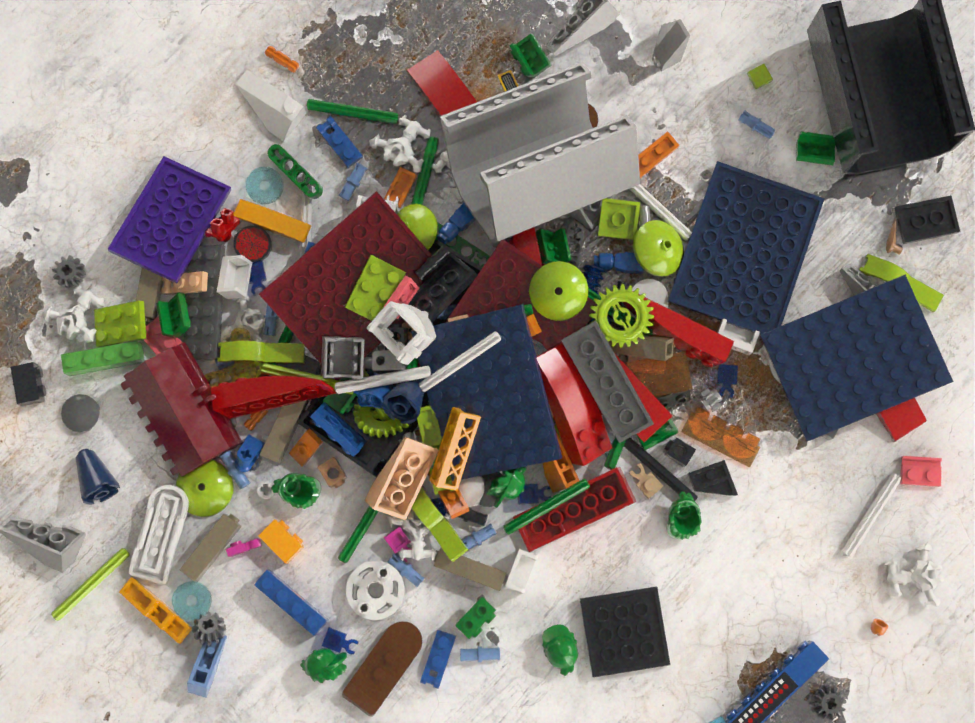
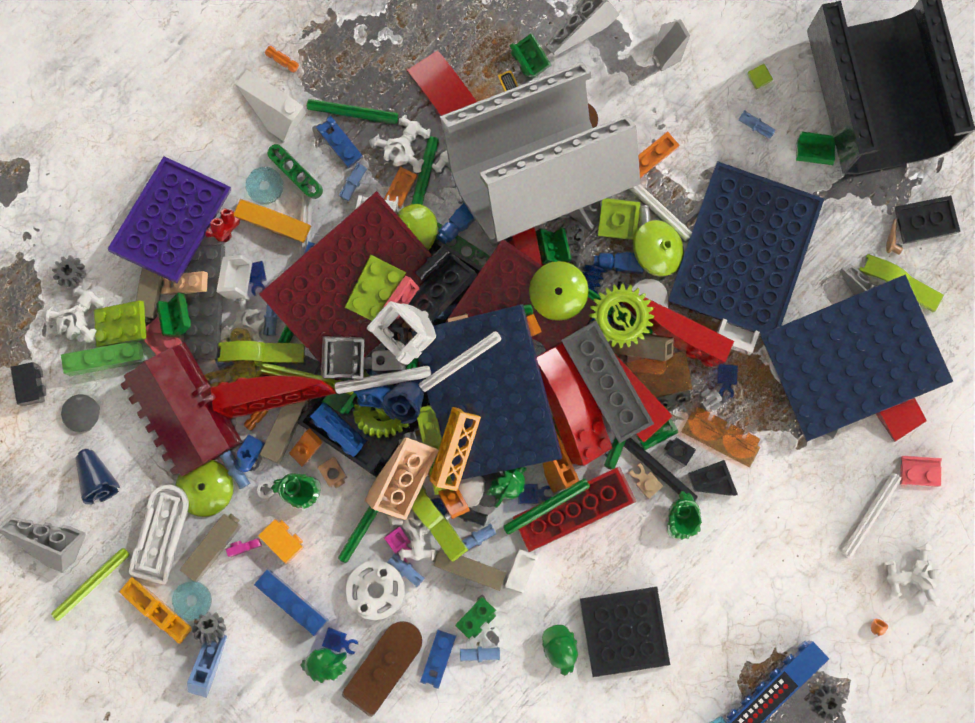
tile [234,225,272,263] -> none

